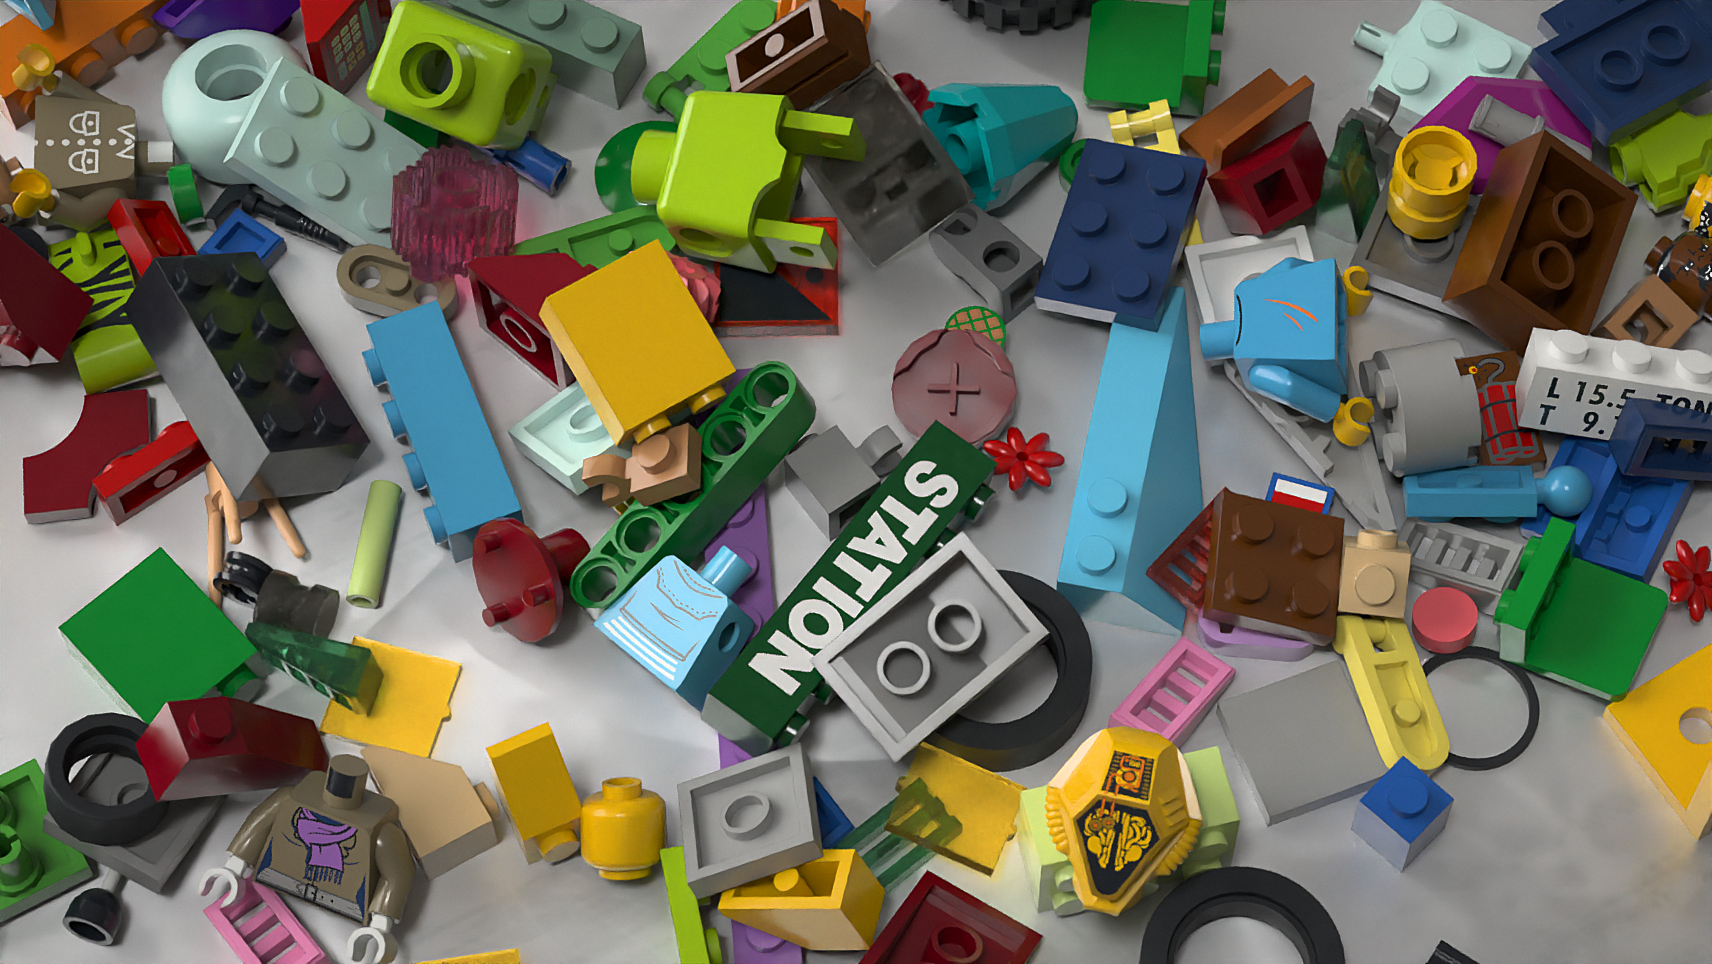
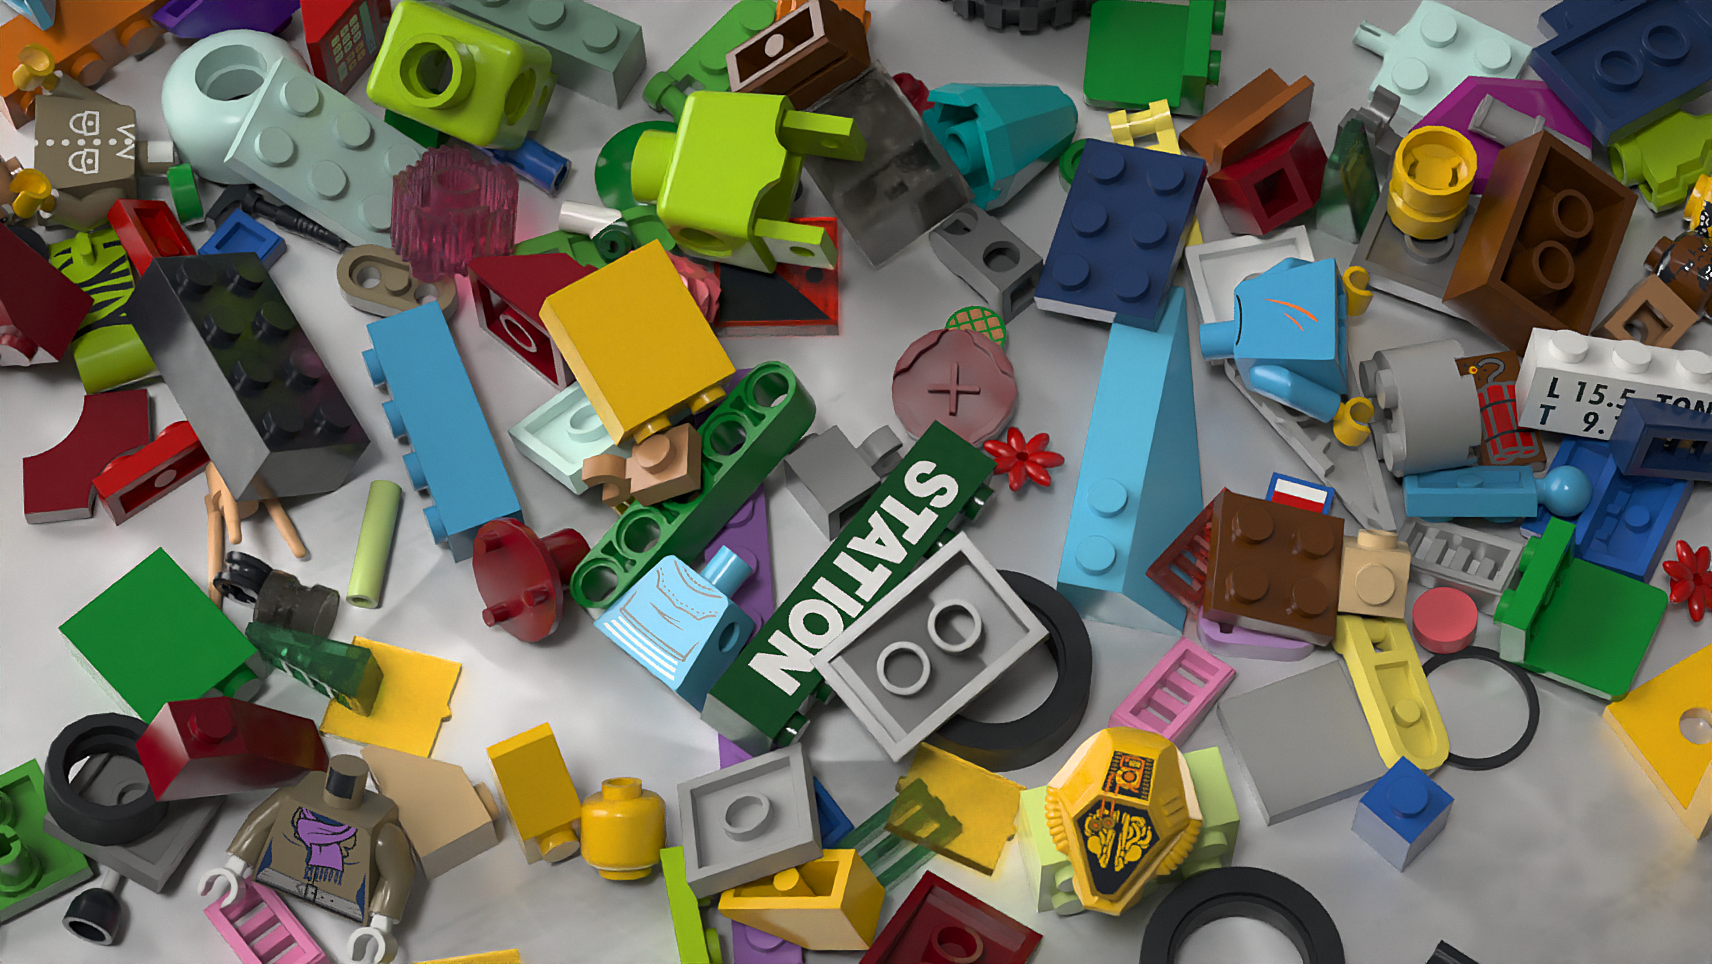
none -> arm [558,200,637,264]

